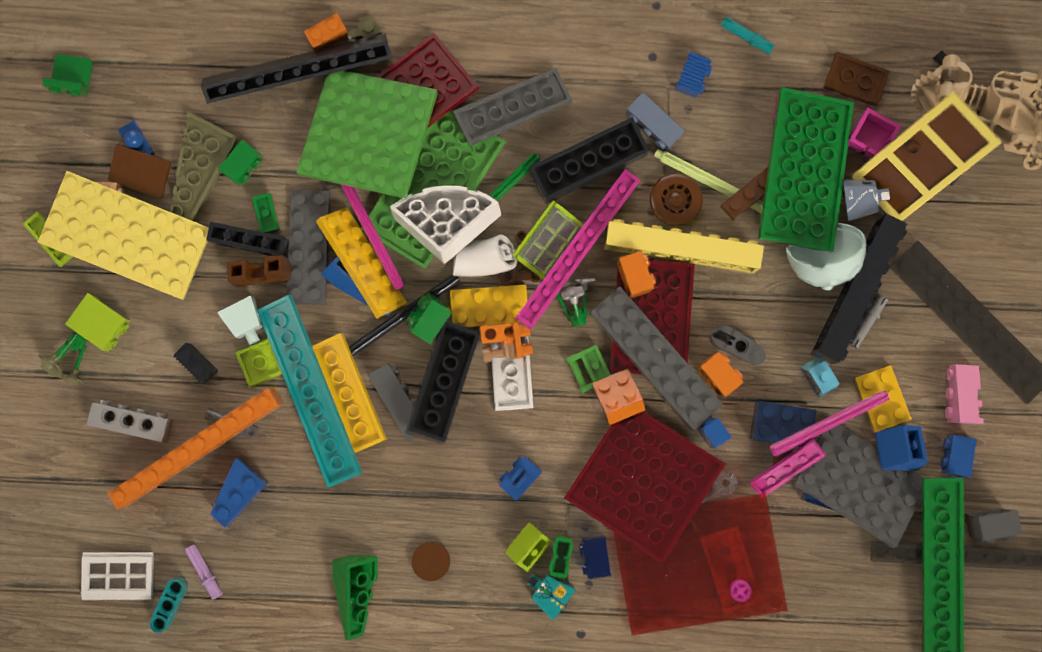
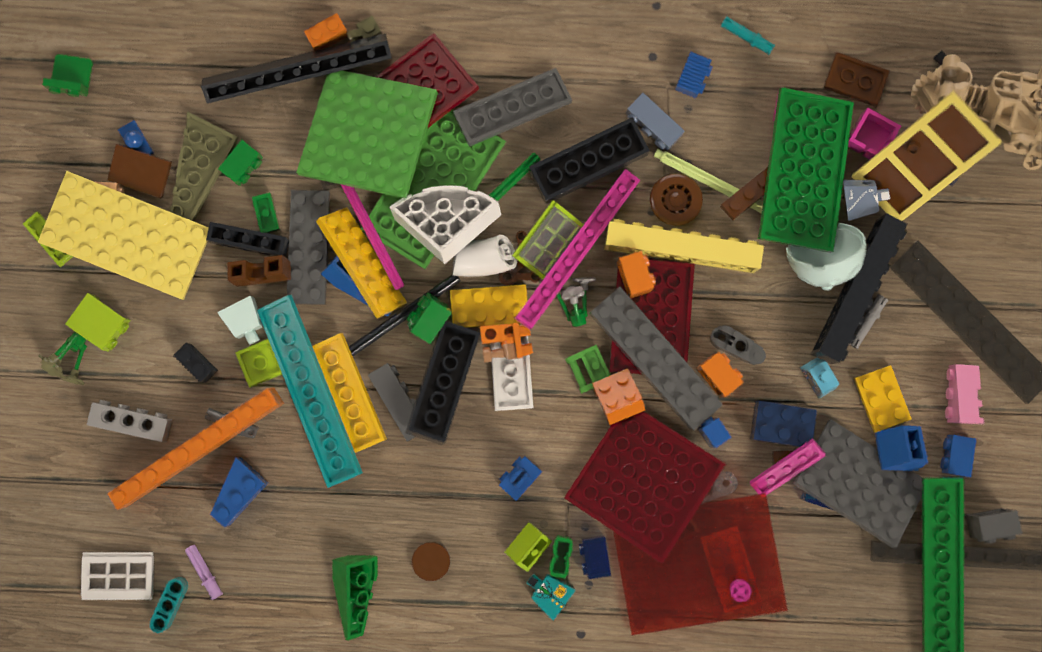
dark pink axle [770,391,889,456] -> none

